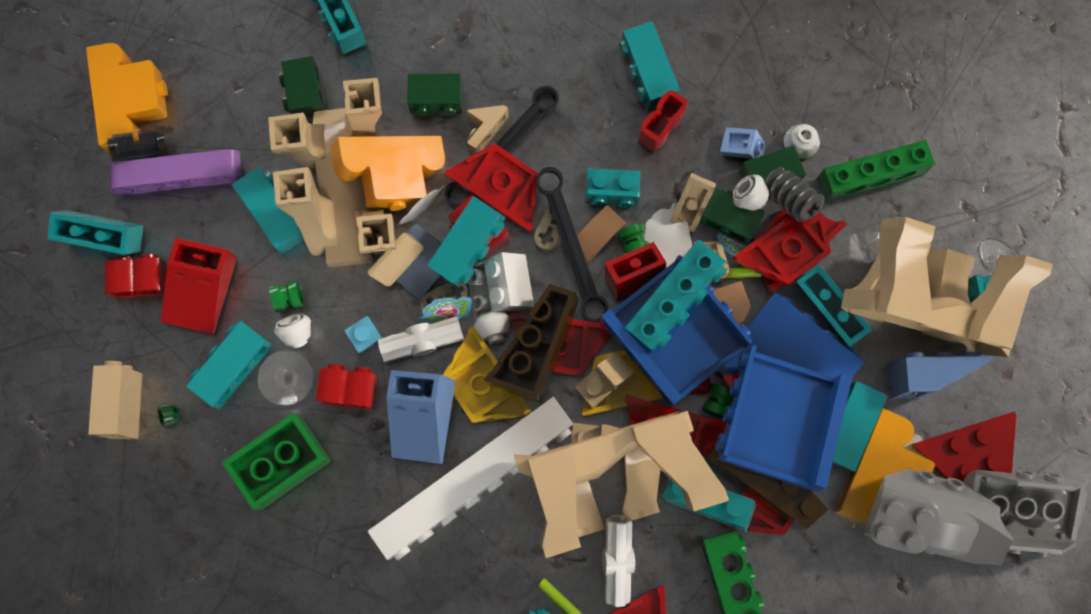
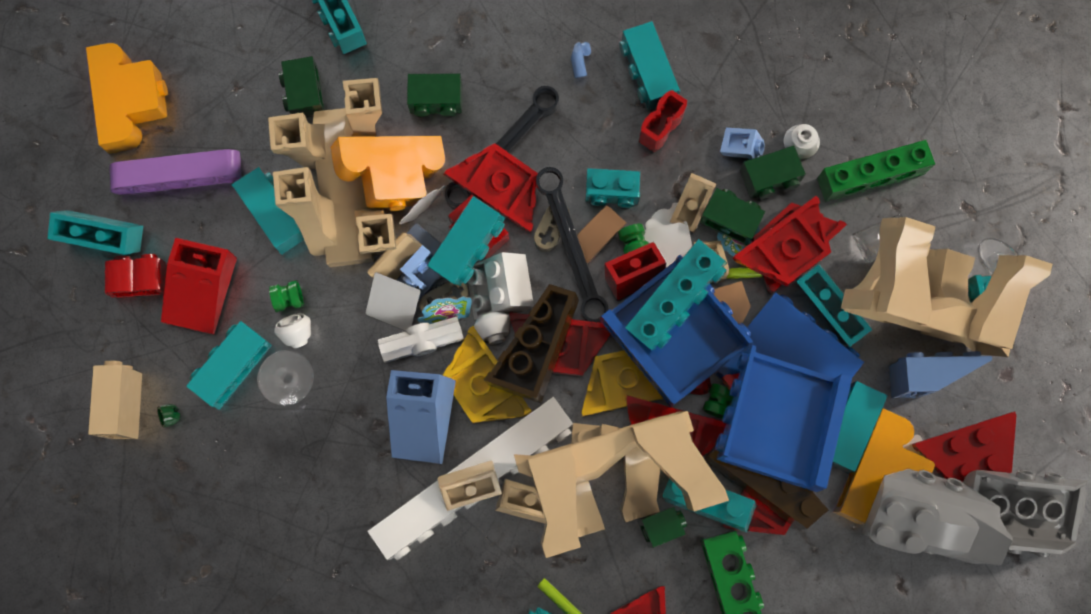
black hinge [107,129,168,162] -> none
green brick [222,413,331,511] -> none
red brick [315,364,378,409] -> none
medium azure plate [344,316,382,355] -> none
tan slope [467,105,509,155] -> none
tan slope [574,352,635,409] -> none
white piece [601,515,635,607] -> none
white cone [733,175,769,211] -> none
dark grey piece [764,167,825,222] -> none
none -> white sticker [366,272,420,331]
none -> light blue bracket [400,245,433,290]
none -> tan slope [438,461,502,511]
none -> tan slope [495,479,546,524]
none -> medium blue arm [571,42,591,78]
none -> dark green brick [637,507,687,548]

